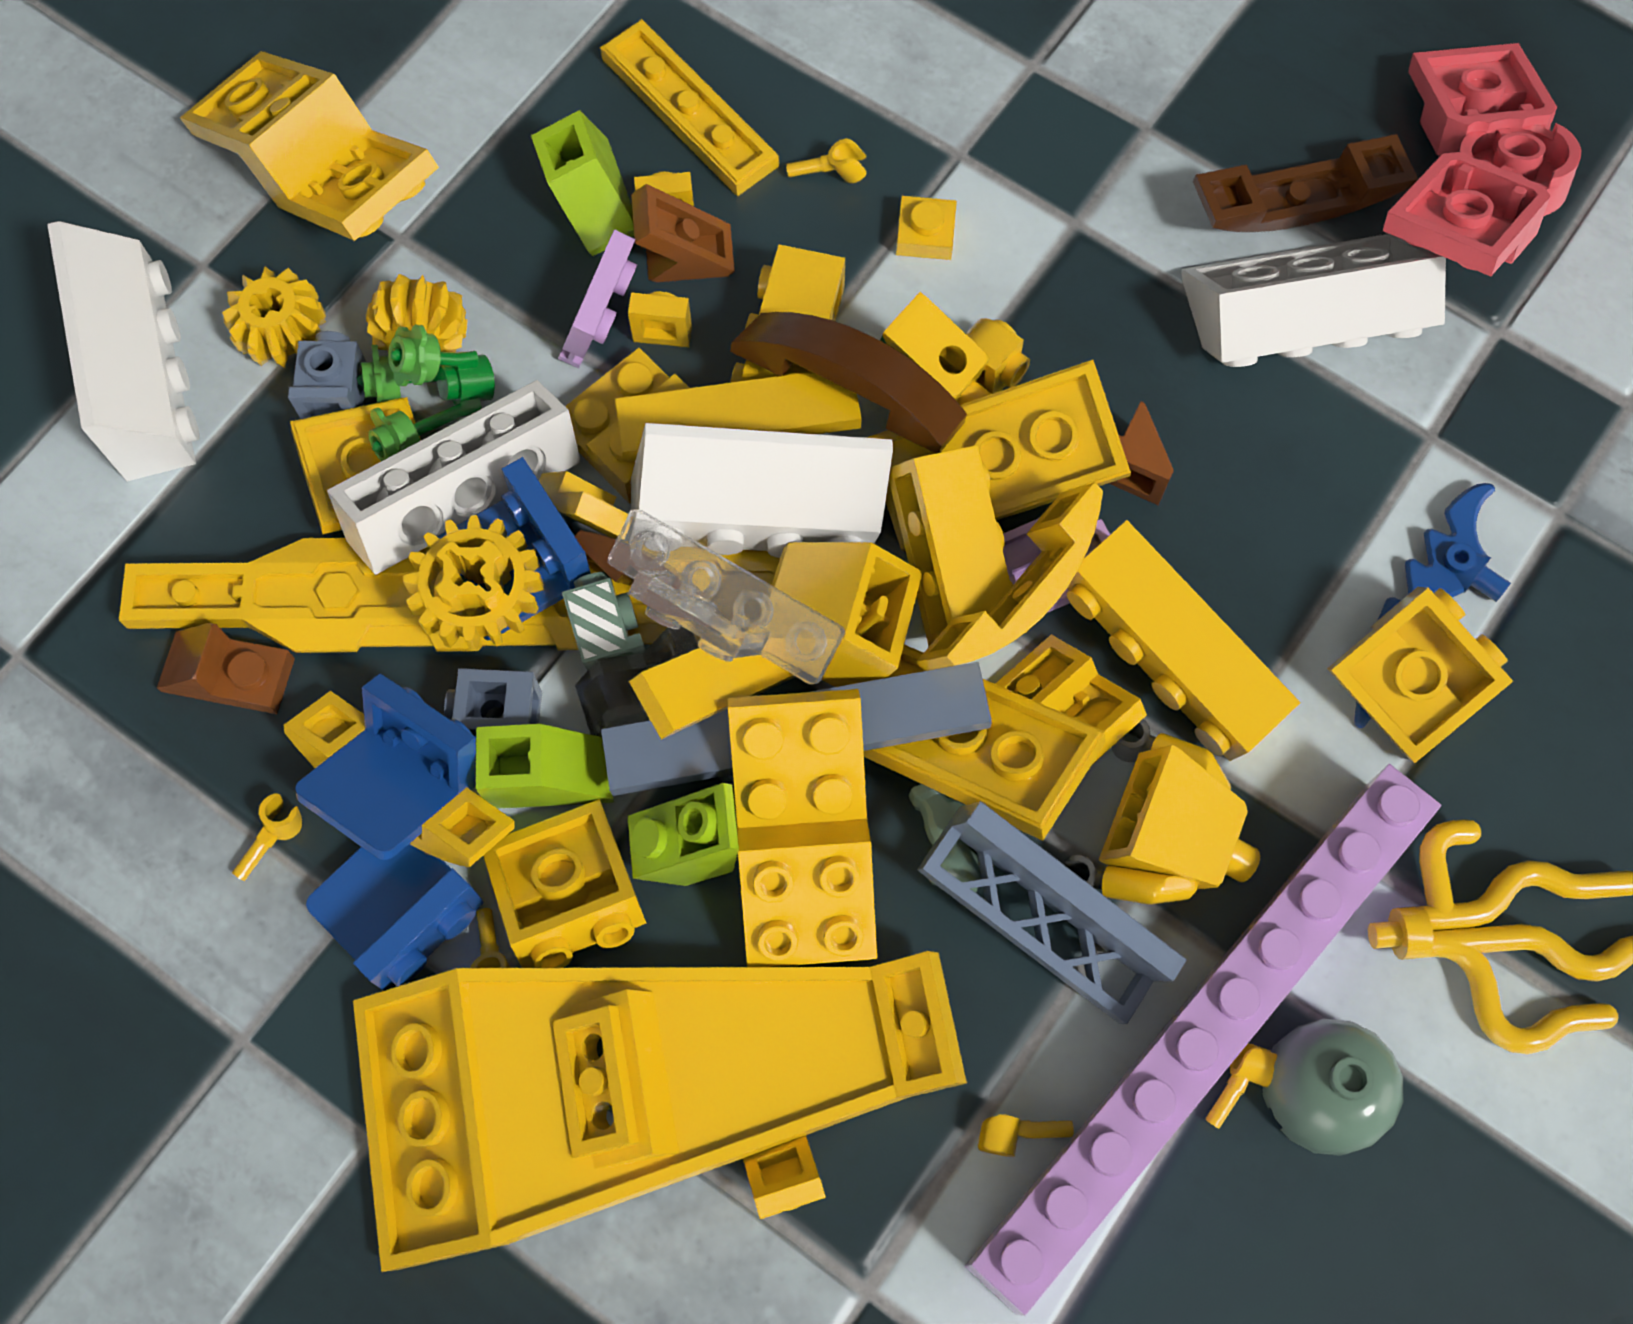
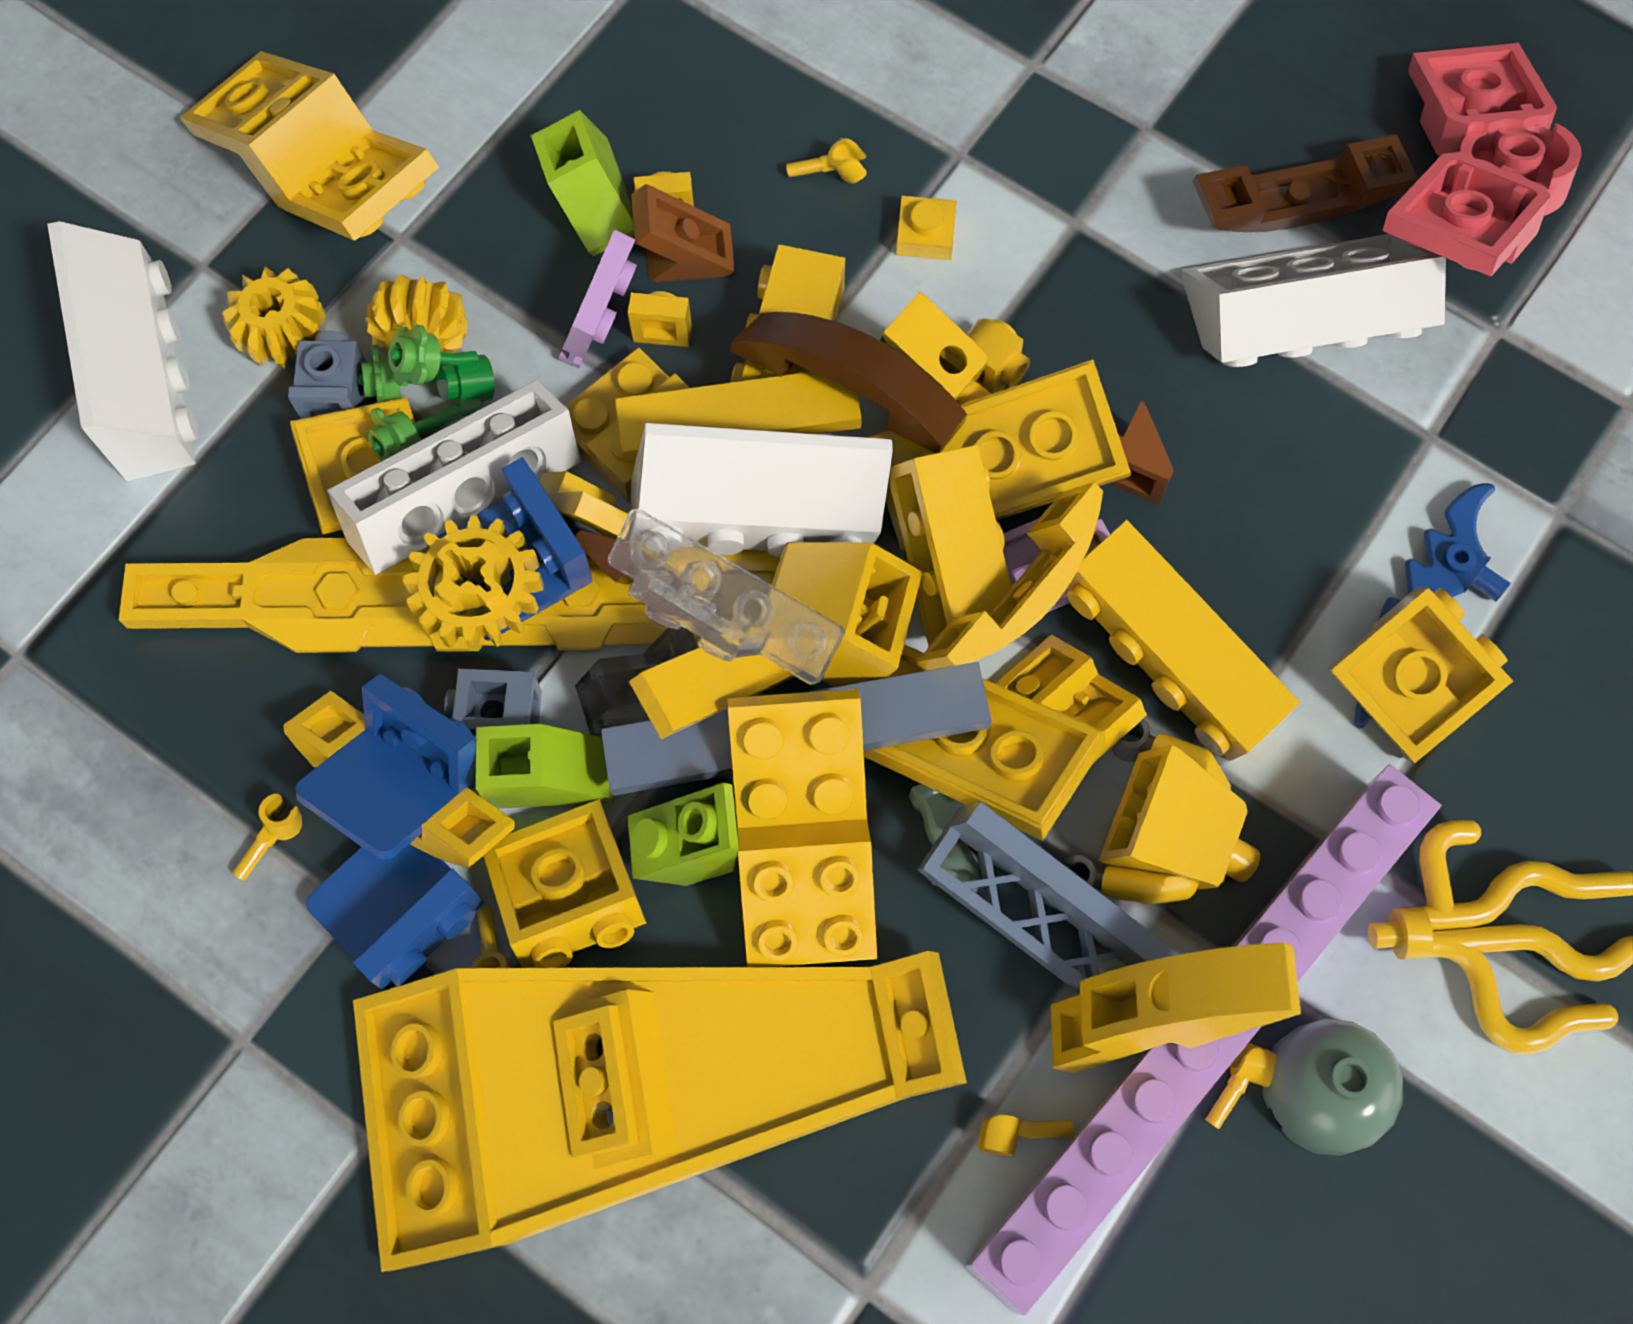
dark orange slope [157,623,295,714] -> none
sand green brick [562,571,647,673] -> none
yellow tile [600,19,779,197] -> none
yellow plate [743,1135,826,1219] -> none
none -> yellow slope [1051,942,1301,1074]

